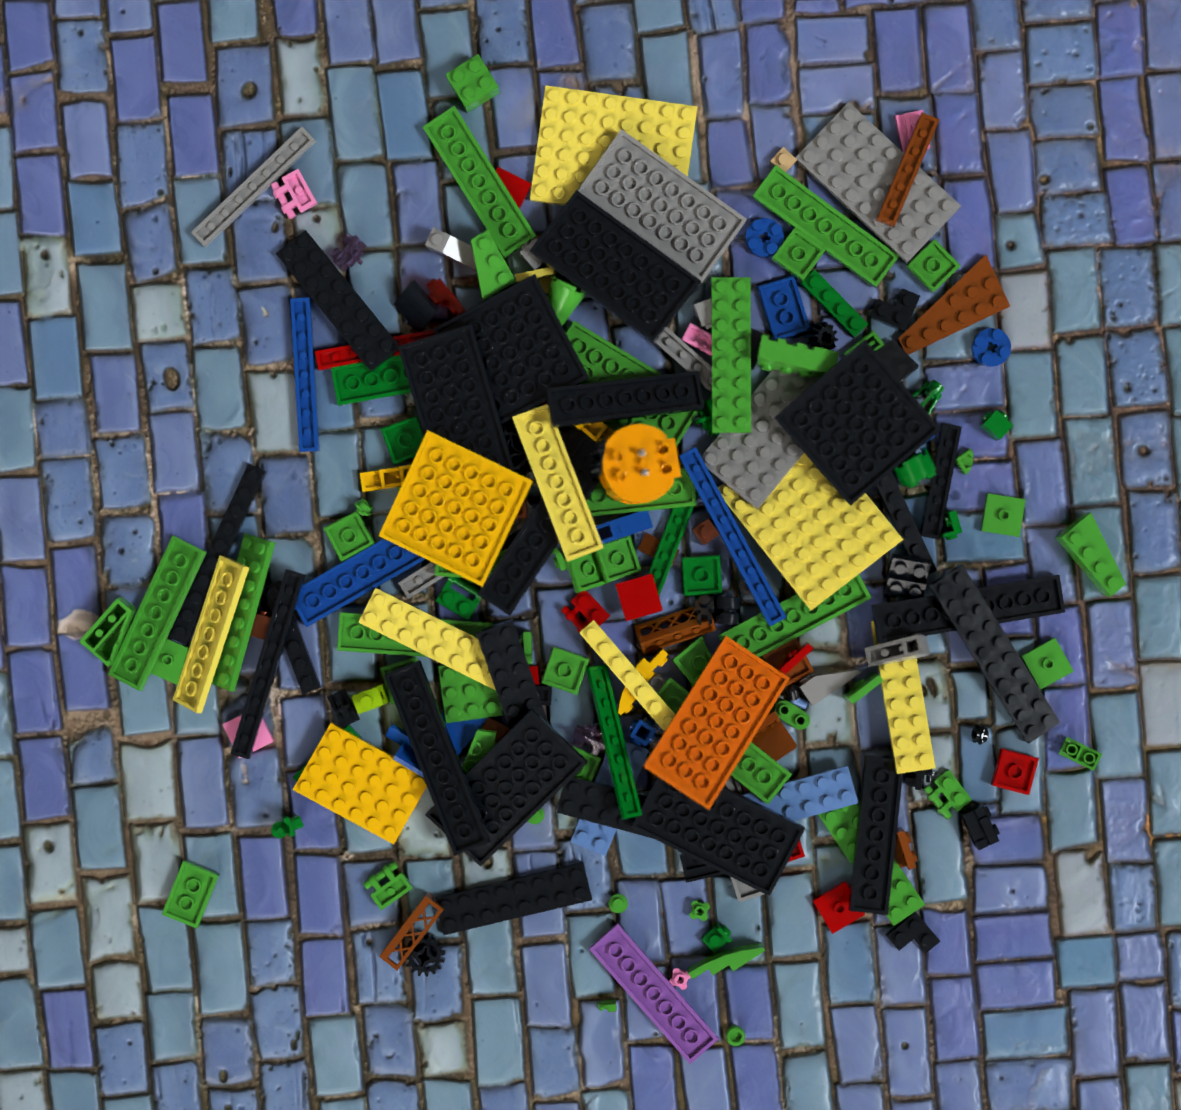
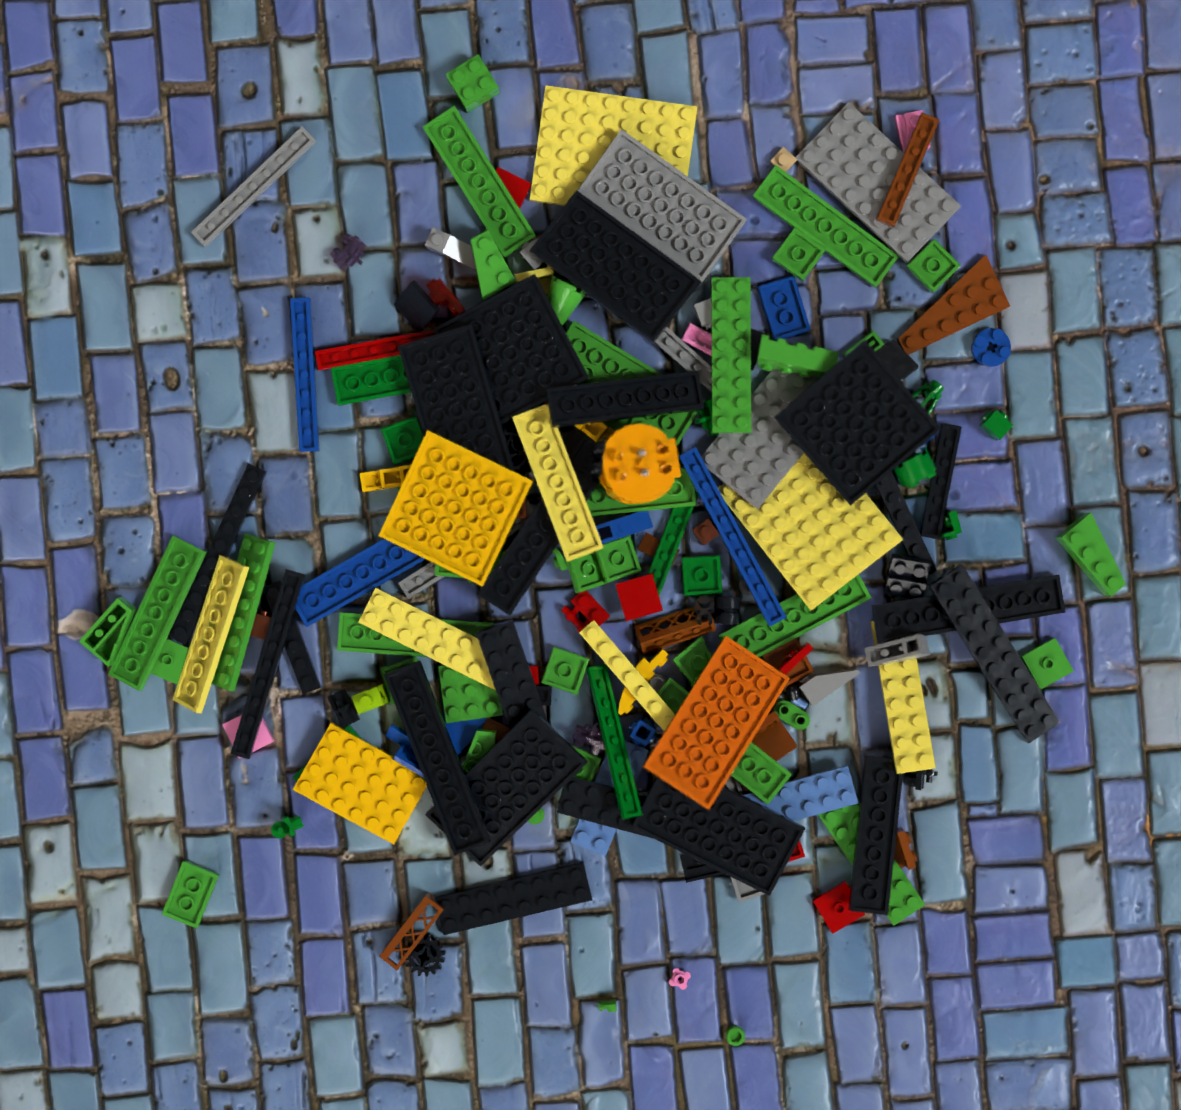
bright pink plate [271,169,318,219] -> none
black plate [276,230,399,372] -> none
bright green plate [323,511,376,562] -> none
bright green plate [354,498,373,516] -> none
bright green plate [363,861,413,911] -> none
green plate [436,577,482,621] -> none
bright green plate [520,631,533,665] -> none
medium lavender plate [589,923,719,1064] -> none
bright green plate [609,894,628,913] -> none
bright green slope [687,943,765,980] -> none
bright green plate [689,900,710,921] -> none
green bracket [701,922,732,953] -> none
blue plate [745,218,784,258] -> none
green plate [801,270,868,338] -> none
black gear [804,321,839,350] -> none
bright green plate [843,672,883,704] -> none
black plate [869,289,920,332] -> none
black plate [886,911,940,953] -> none
bright green plate [923,769,972,820] -> none
bright green tile [955,448,974,475] -> none
black brick [959,803,1000,850] -> none
black plate [971,724,989,745] -> none
bright green plate [980,493,1026,537] -> none
red plate [990,748,1039,795] -> none
bright green slope [1058,737,1102,771] -> none

